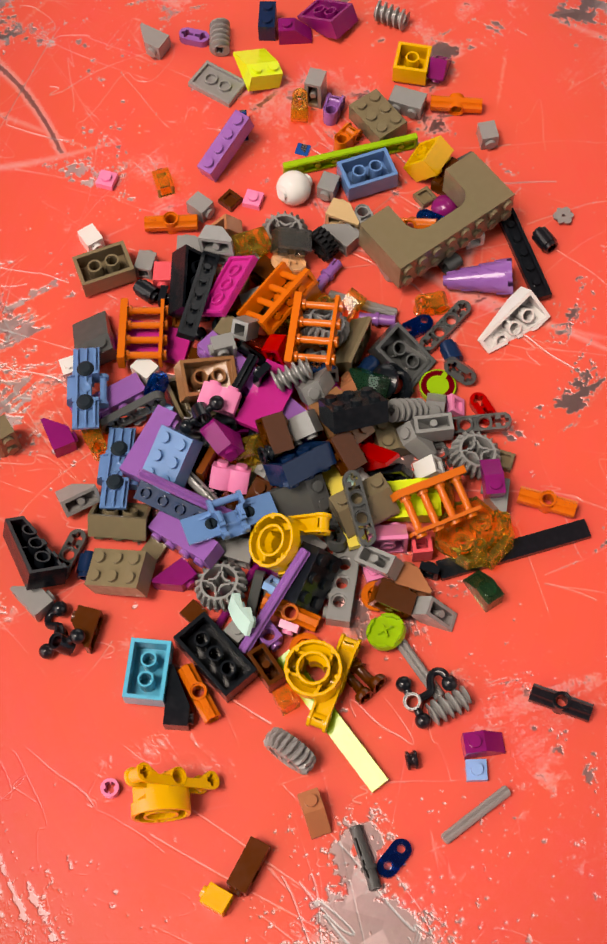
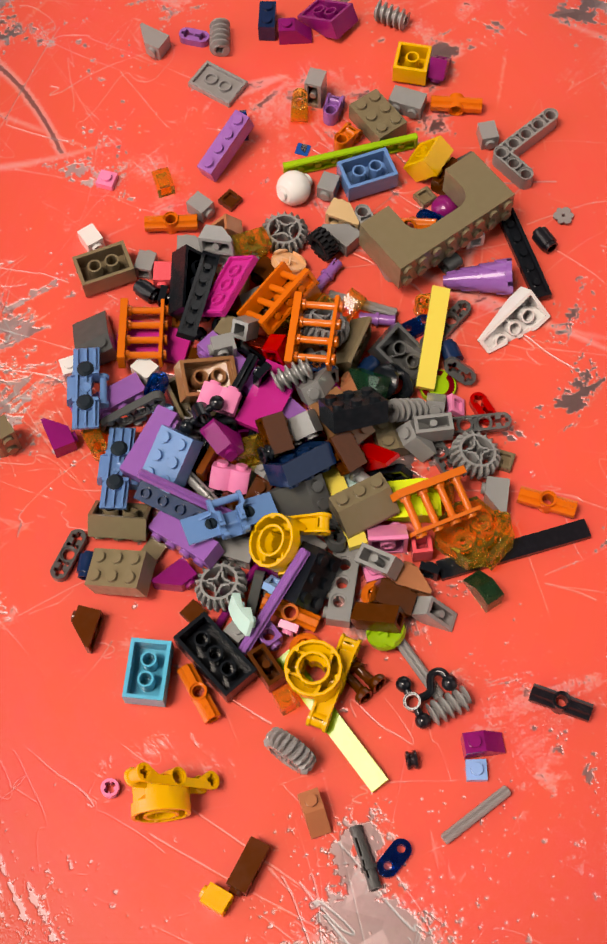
black wedge [3,516,68,590] -> none
light grey slope [9,586,56,622] -> none
black piece [39,601,86,659] -> none
light grey slope [55,484,101,518] -> none
black slope [163,664,195,731] -> none
neon yellow slope [233,48,283,92] -> none
bright pink plate [242,189,264,211] -> none
clear smoke brick [271,226,312,258] -> none
dark grey beam [342,470,377,547] -> none
white brick [412,454,445,478] -> none
magenta slope [479,458,506,499] -> none
none -> reddish brown brick [350,602,406,633]
none -> light yellow tile [415,285,451,392]
none -> light grey beam [492,108,559,190]

